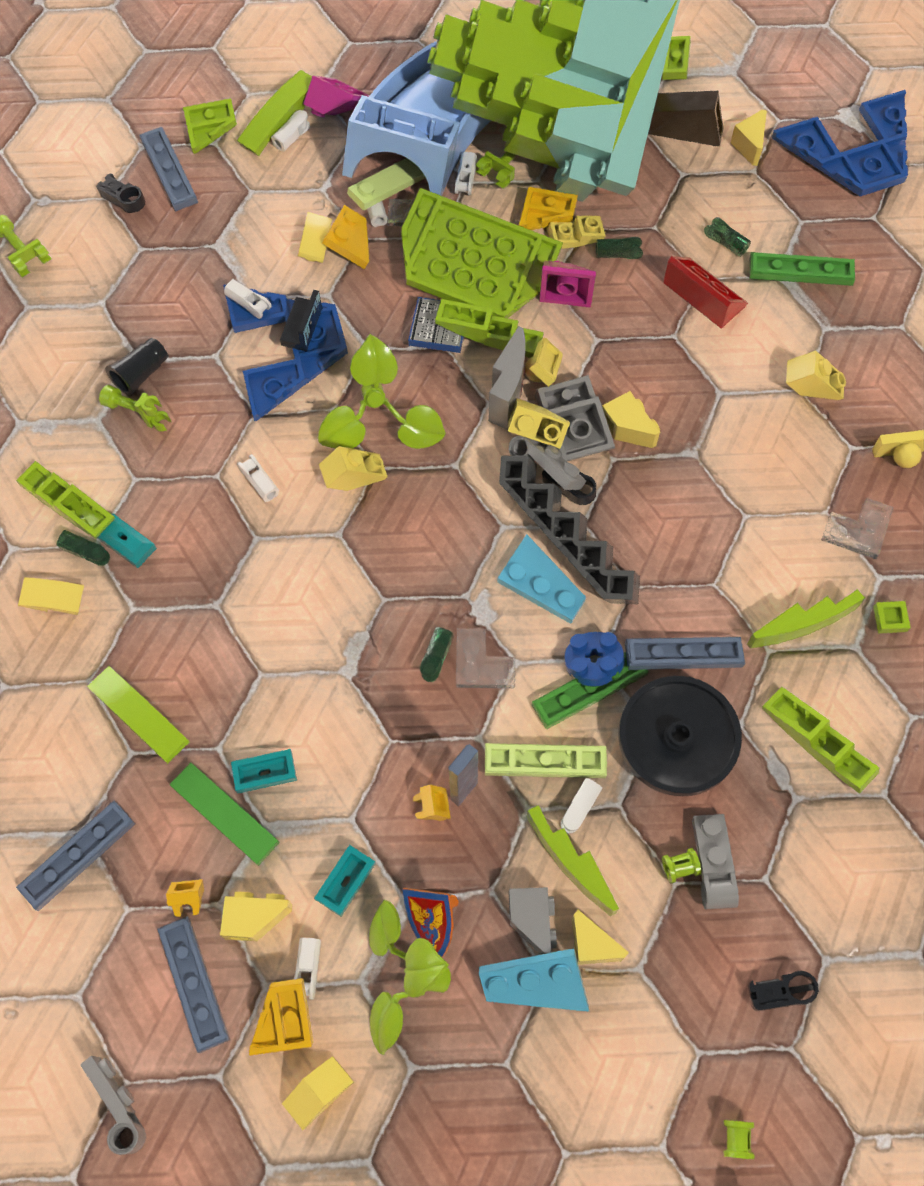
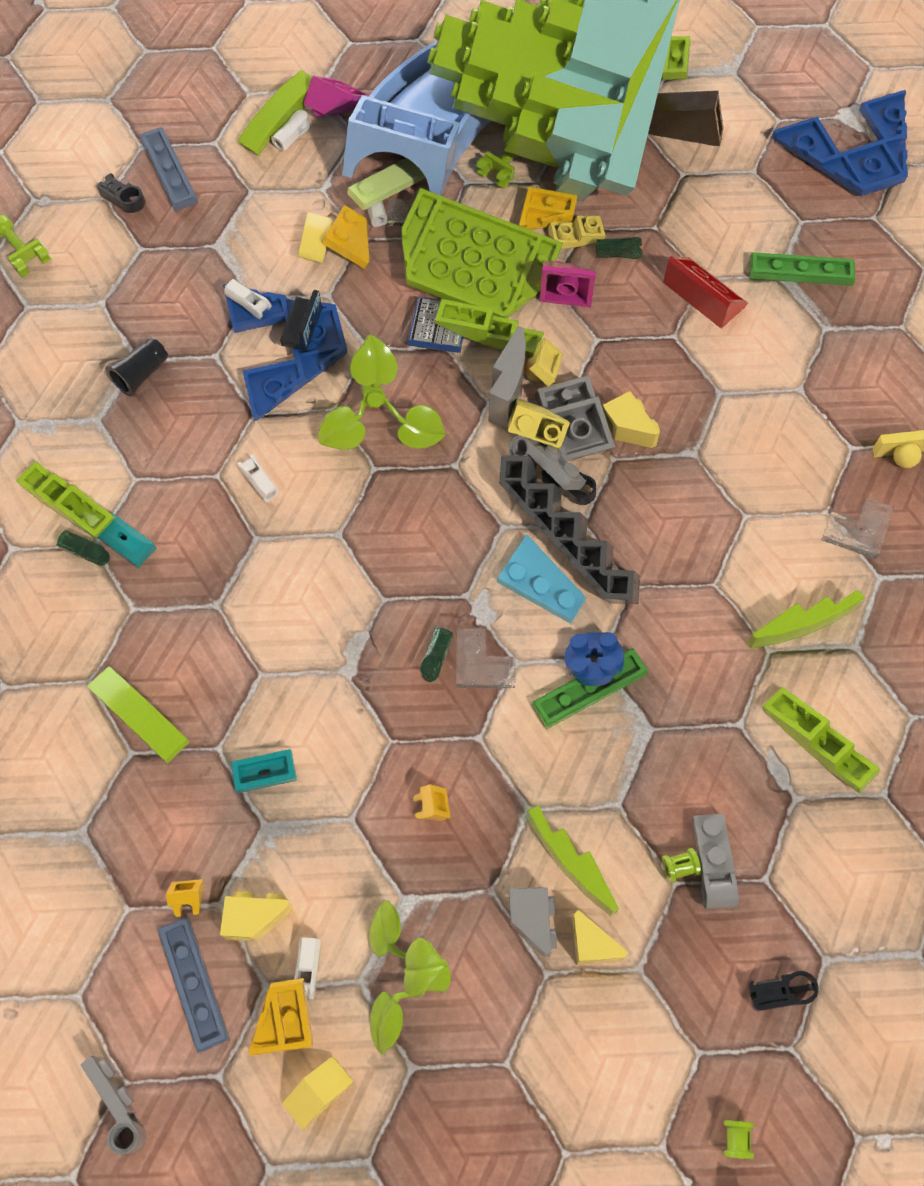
sand blue tile [16,801,135,911] -> none
light yellow slope [18,577,84,615] -> none
lime bar [99,385,172,432] -> none
bright green tile [169,763,280,866] -> none
lime wing [183,98,237,154] -> none
teal piece [314,845,376,917] -> none
light yellow slope [319,446,388,491] -> none
shield [402,888,459,957] -> none
sand blue tile [448,744,478,806] -> none
white bar [455,152,478,195] -> none
medium azure wing [479,948,589,1012] -> none
yellowish green plate [485,743,607,778] -> none
white bar [560,778,602,834] -> none
black dish [618,676,742,796] -> none
sand blue tile [625,637,745,670] -> none
clear green bar [704,217,751,257] -> none
light yellow slope [730,110,767,166] -> none
light yellow slope [786,351,846,400] -> none
lime plate [873,601,911,634] -> none

